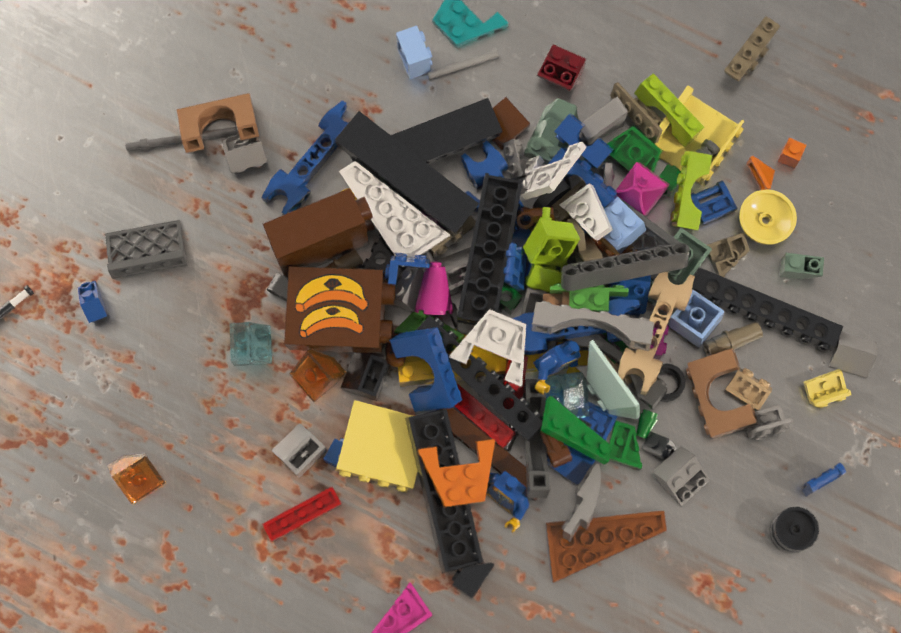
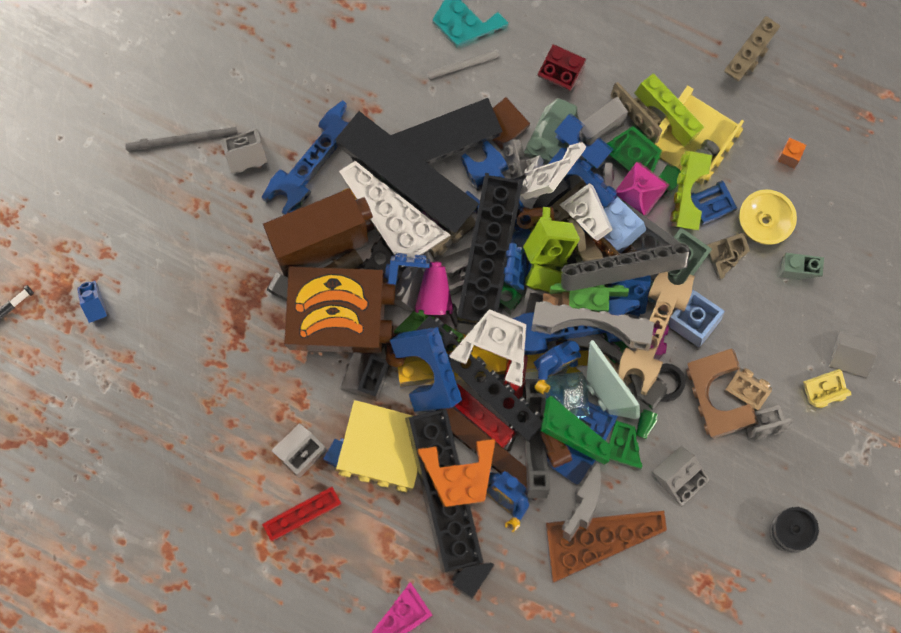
dark grey fence [105,220,187,279] -> none
clear orange slope [107,454,165,504] -> none
medium nougat arch [177,93,259,153] -> none
clear light blue slope [230,322,272,366] -> none
clear orange slope [289,349,346,402] -> none
light blue brick [396,25,432,80] -> none
black bracket [642,432,676,461] -> none
black brick [692,267,843,351] -> none
dark tan piece [703,322,763,356] -> none
orange slope [747,156,775,190] -> none
blue plate [802,463,846,496] -> none

